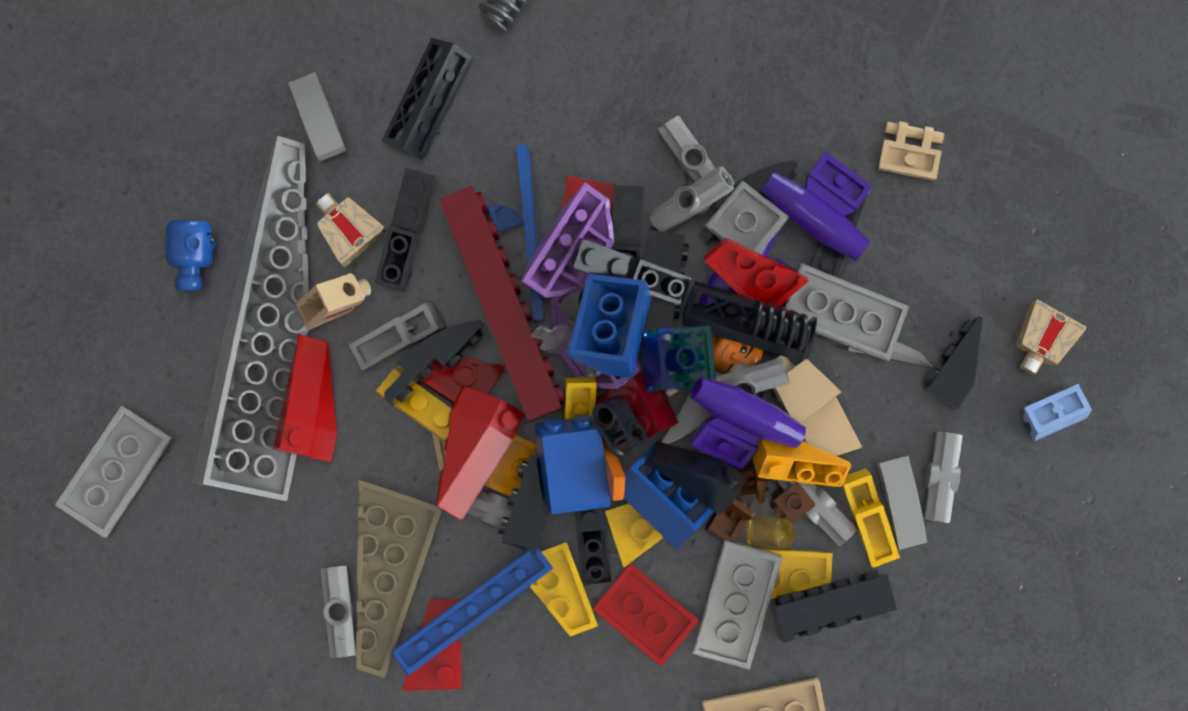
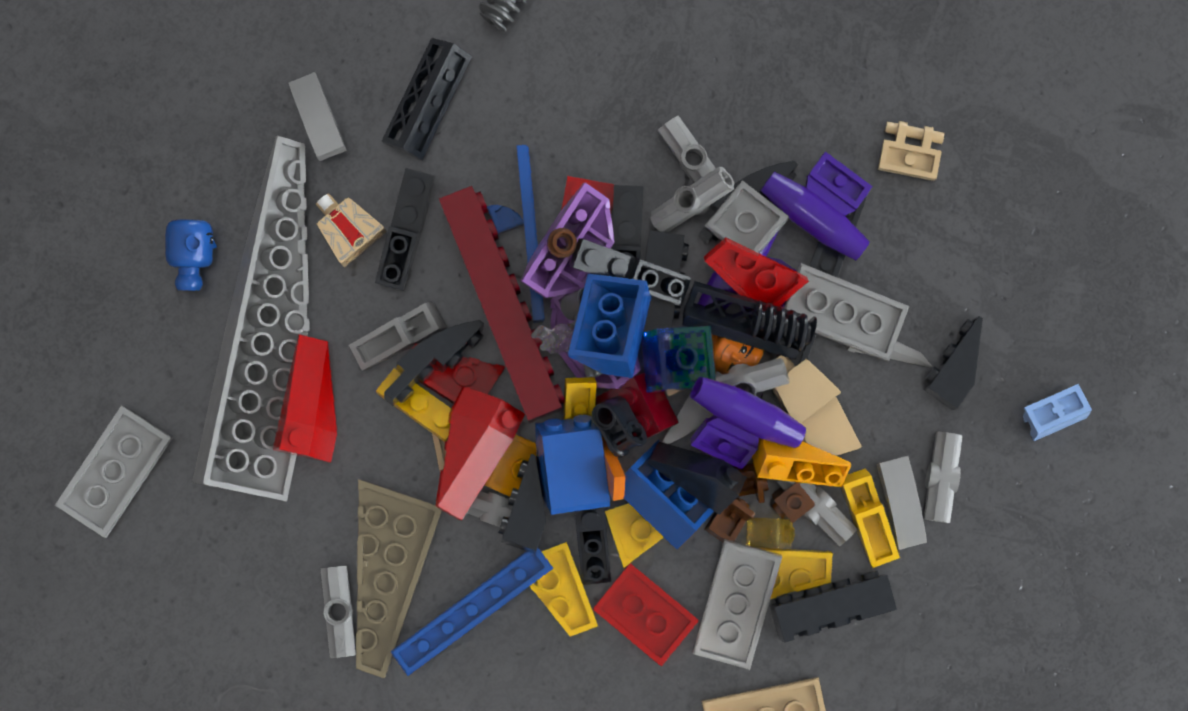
tan torso [296,273,371,330] -> none
red wing [402,599,462,691] -> none
tan torso [1016,299,1087,375] -> none
none -> reddish brown plate [547,228,577,258]

